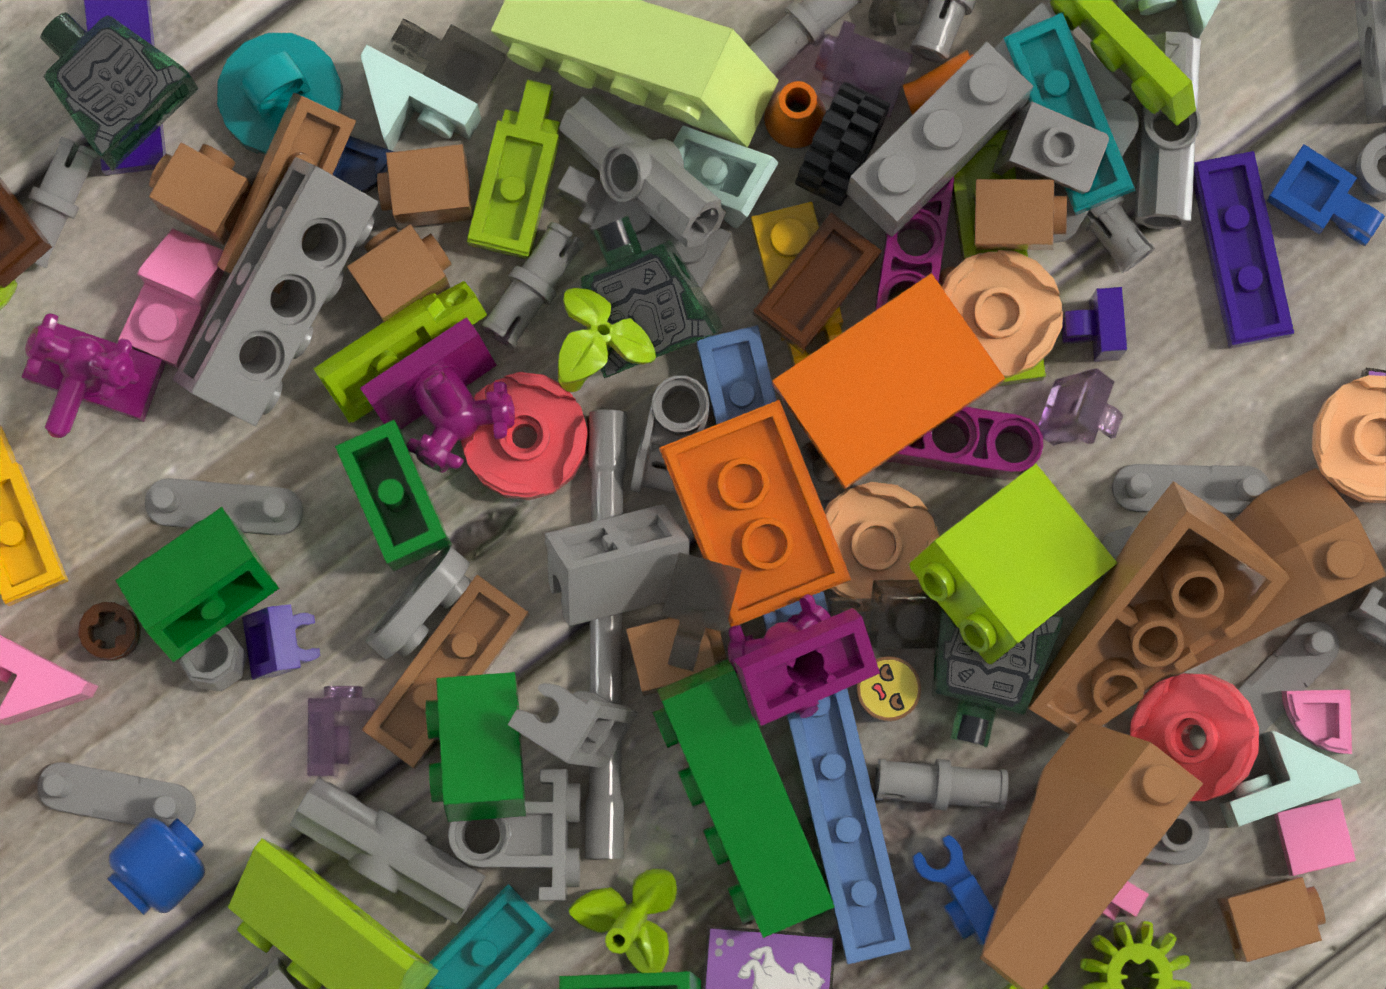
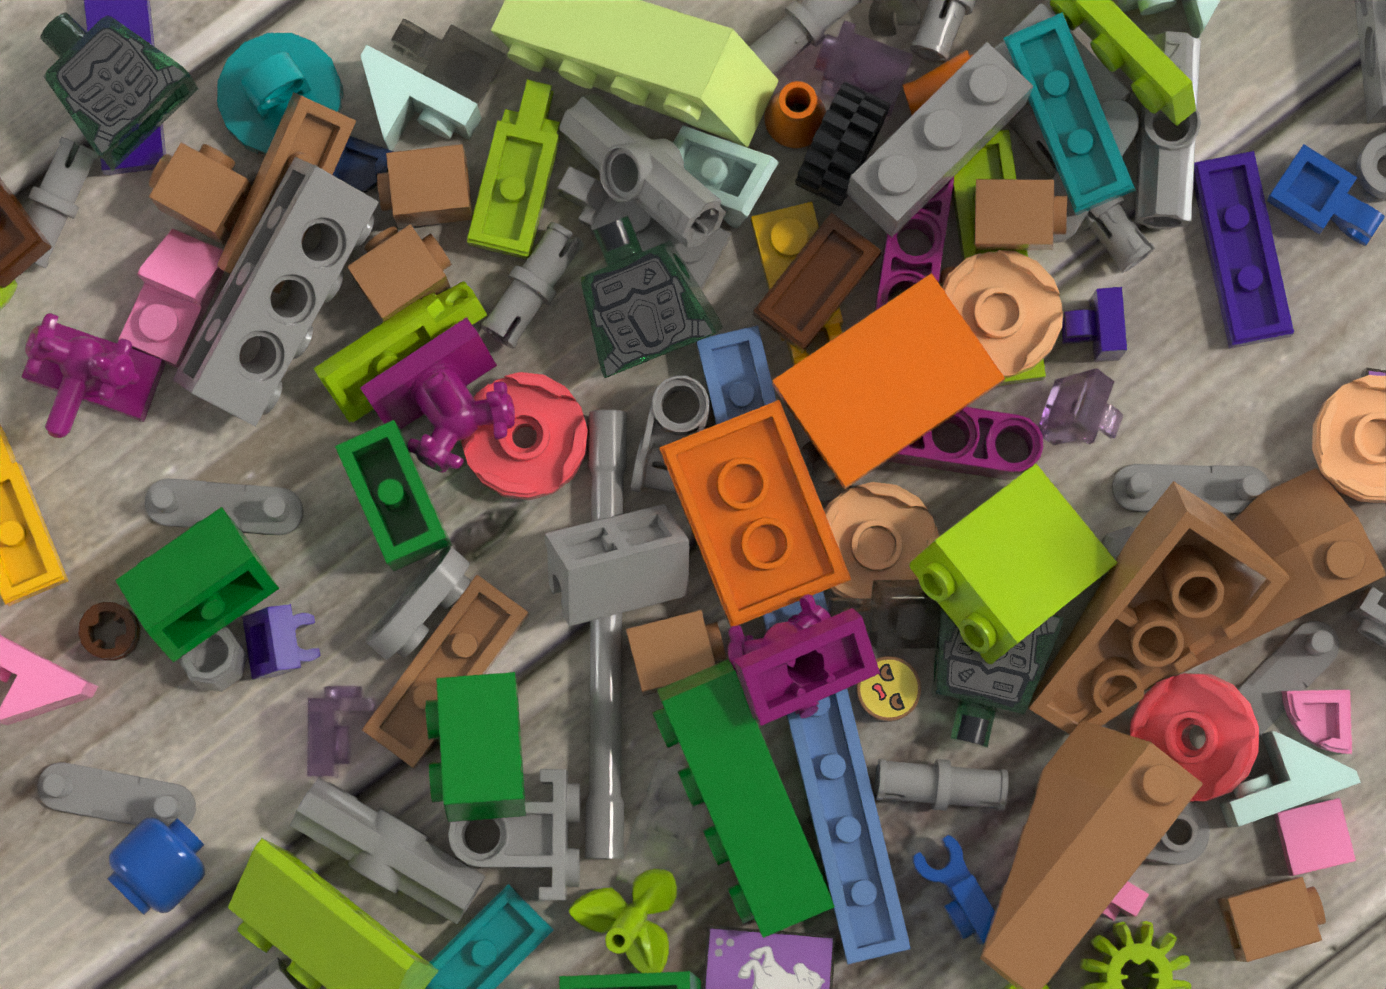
light grey hinge [508,683,638,768] -> none
lime plant [558,288,656,392] -> none
clear smoke plate [661,552,742,672] -> none
light grey bracket [992,102,1109,194] -> none

